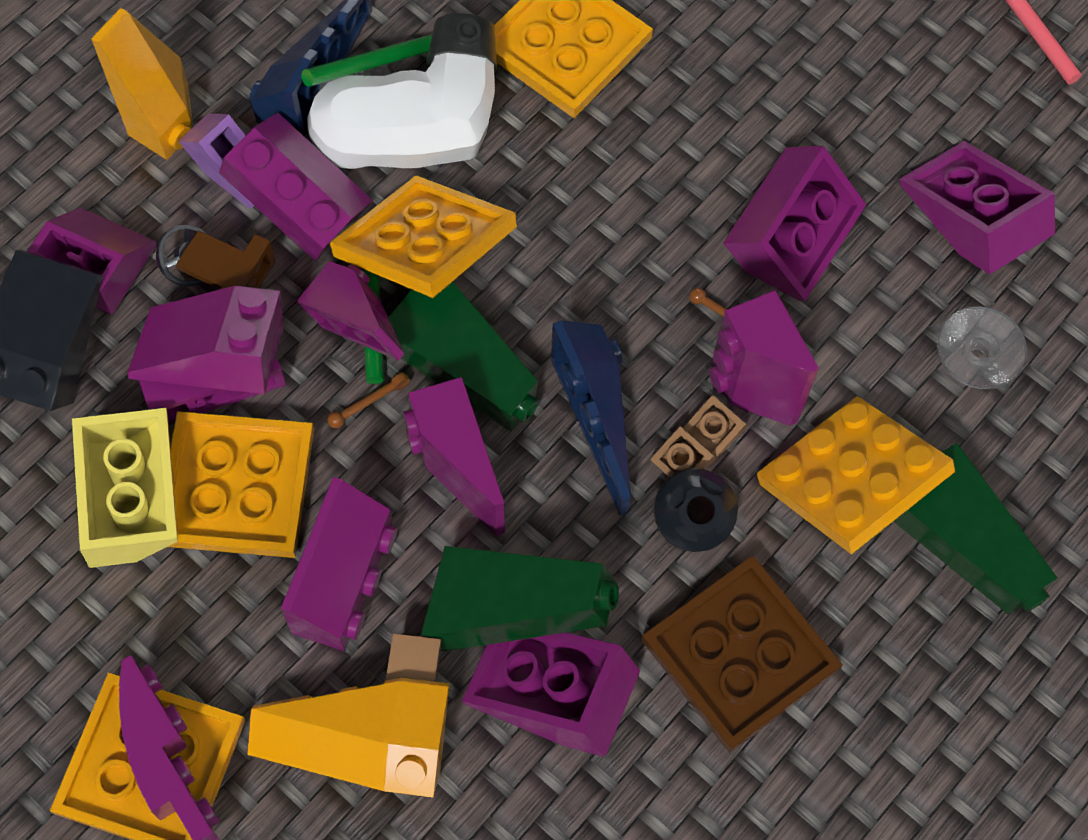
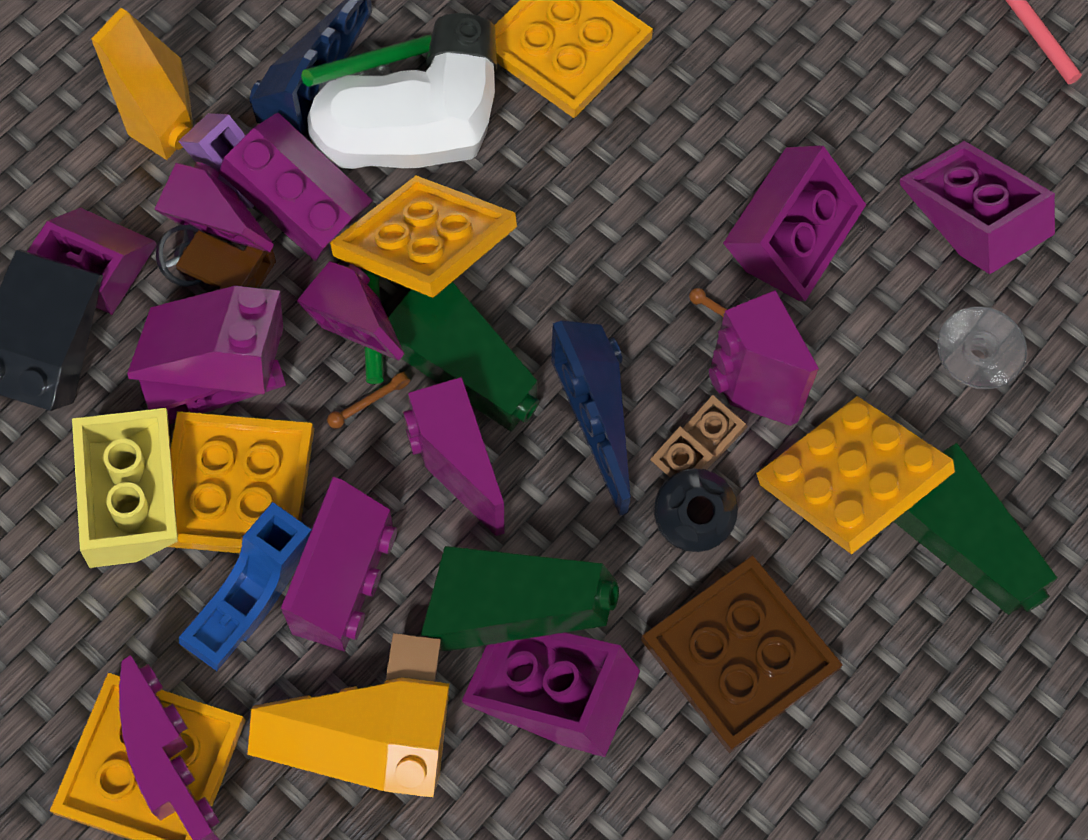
none -> magenta slope [154,162,274,252]
none -> blue arch [179,502,311,671]

